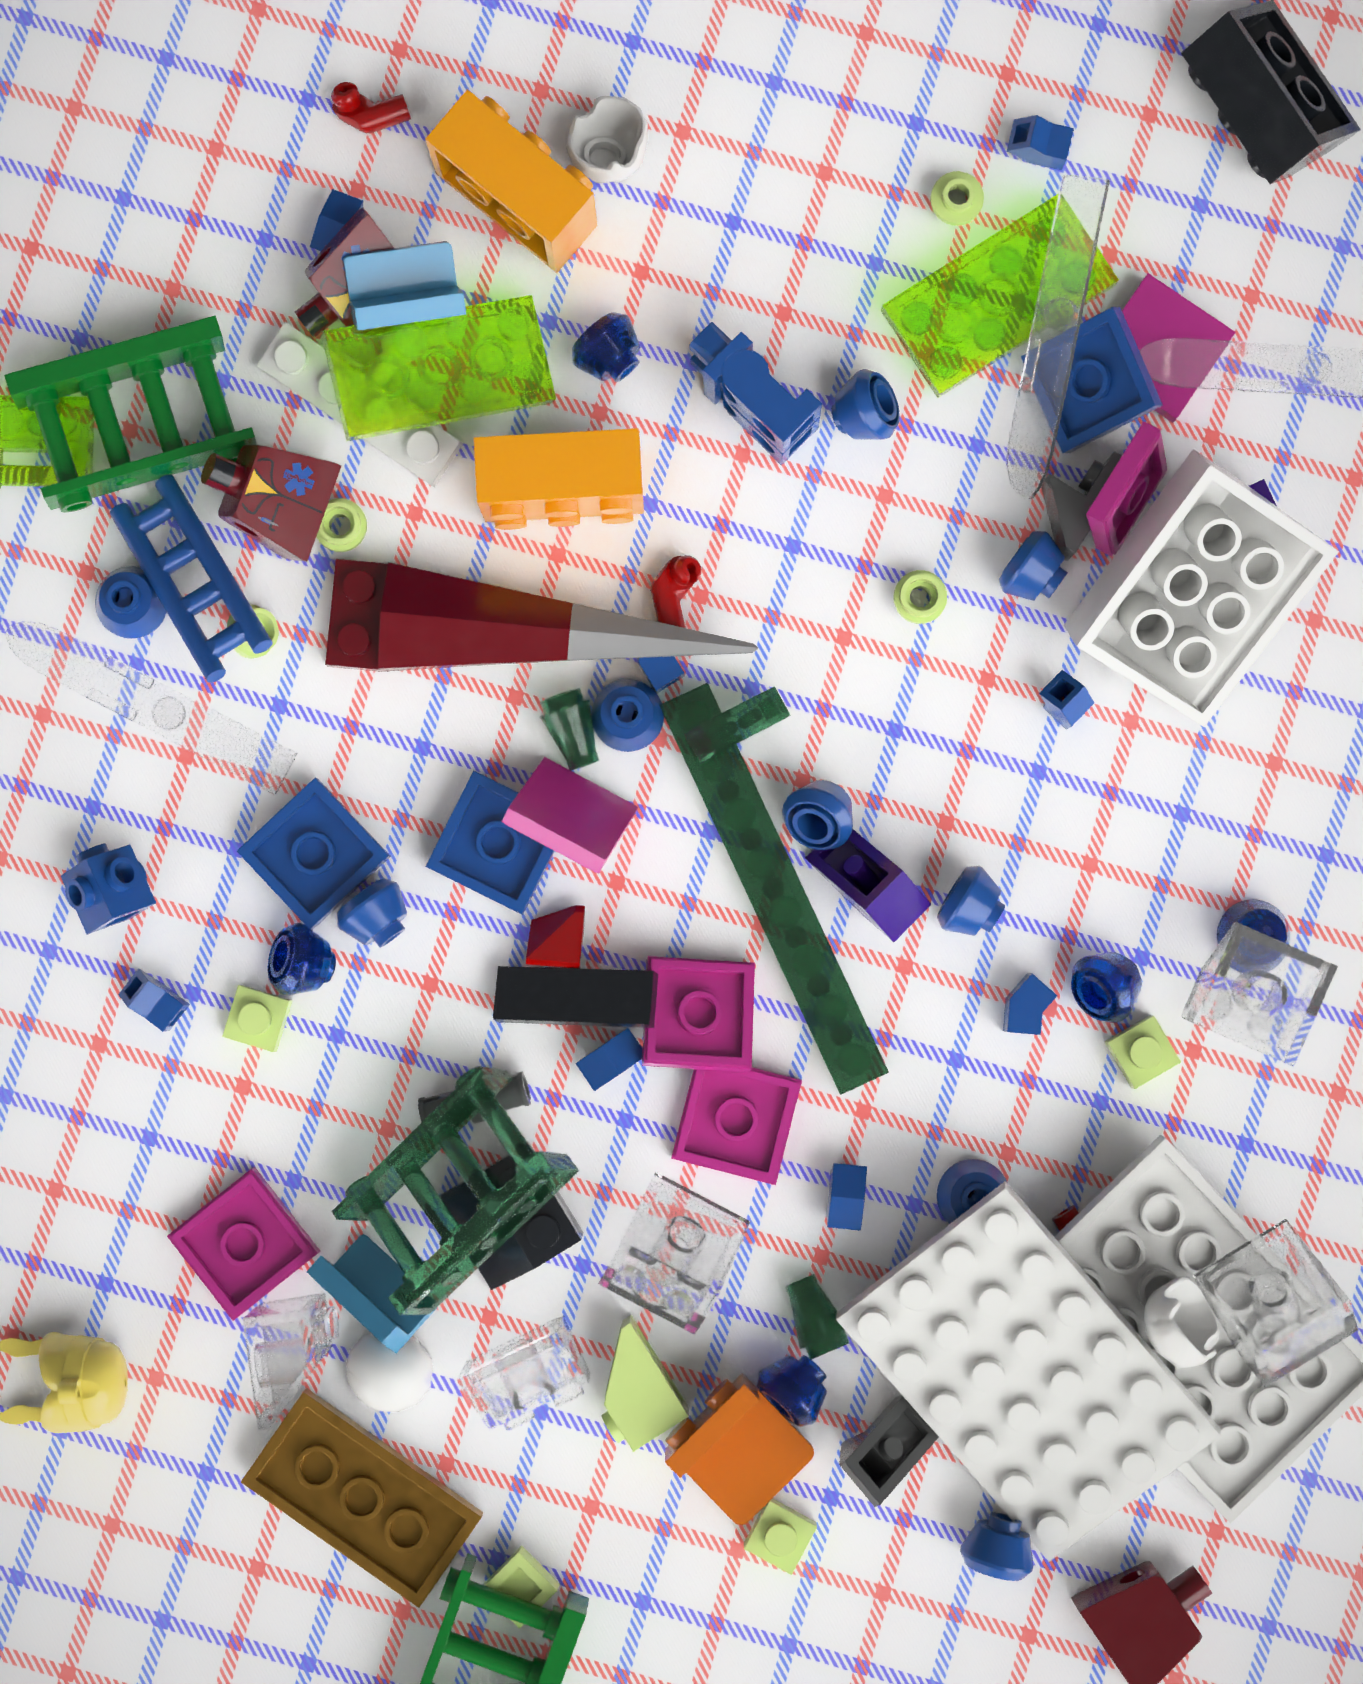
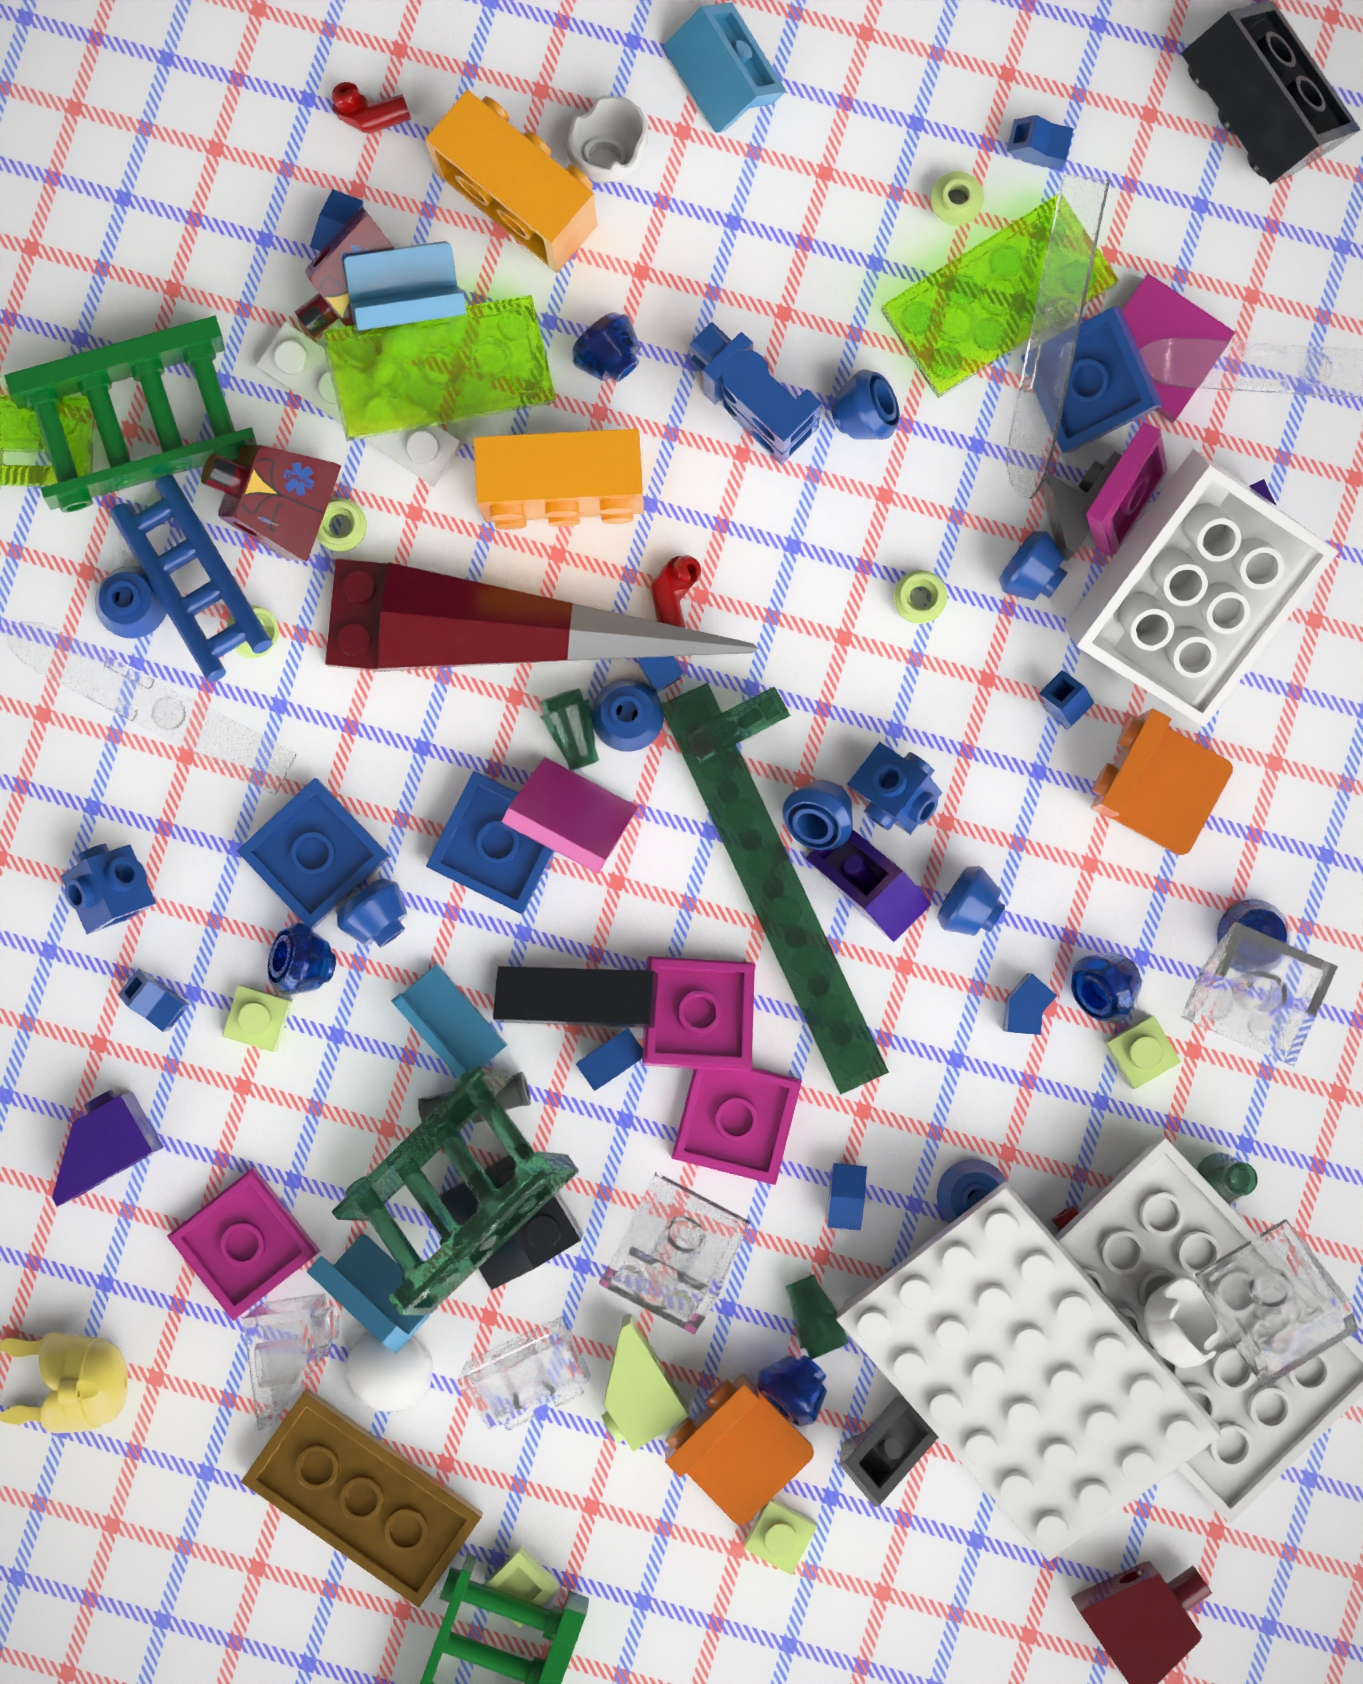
red slope [526,905,585,968] -> none
blue cone [960,1512,1034,1581] -> none
none -> dark purple slope [52,1089,164,1207]
none -> dark azure panel [391,964,508,1083]
none -> dark azure panel [664,2,787,133]
none -> blue brick [847,741,943,835]
none -> orange bracket [1090,708,1233,855]
none -> clear green cone [1197,1152,1258,1205]

